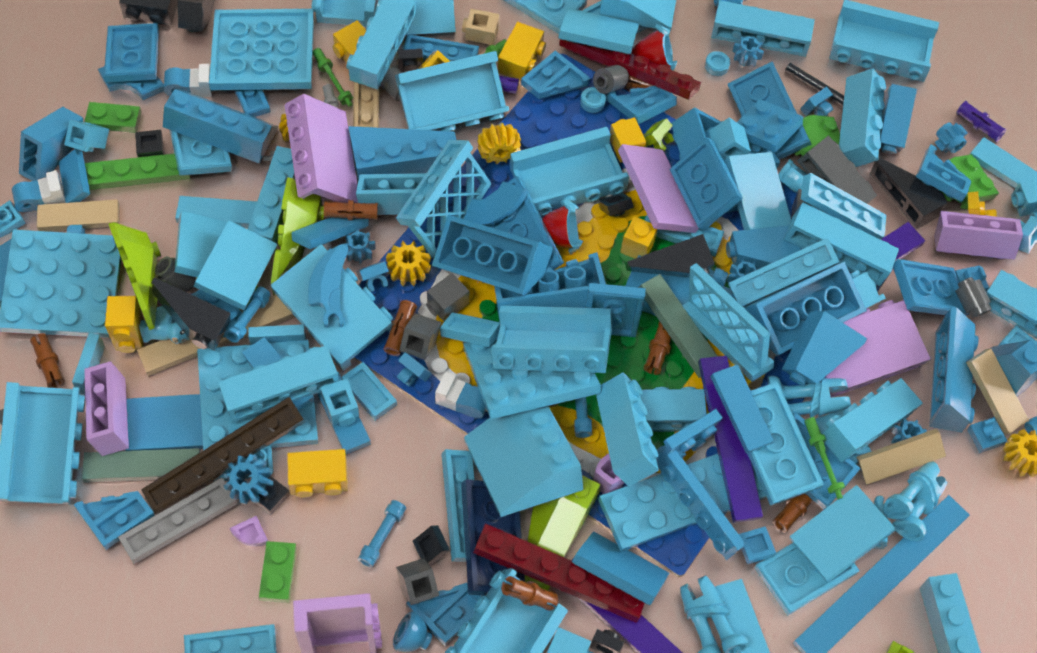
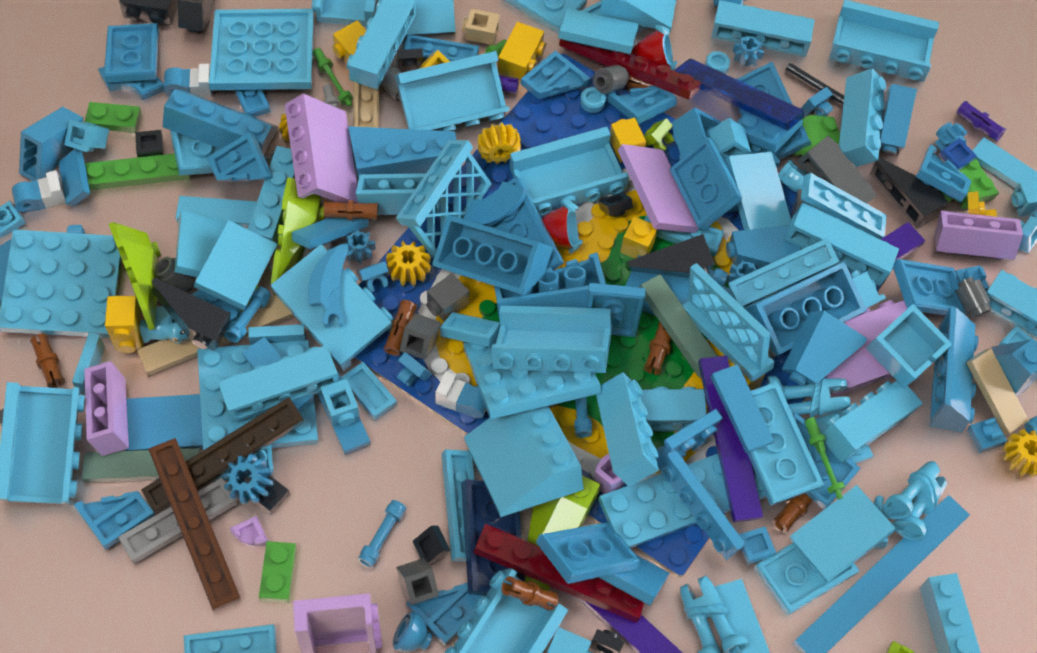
tan tile [37,199,119,232] -> none
yellow brick [287,449,348,498] -> none
tan tile [856,429,946,485] -> none
dark azure gear [891,418,927,444] -> none
none -> reddish brown tile [148,438,241,611]
none -> dark azure wing [207,132,273,182]
none -> dark azure tile [536,522,641,584]
none -> clear blue tile [674,58,805,131]
none -> medium azure piece [865,304,952,388]
none -> blue tile [939,138,977,171]

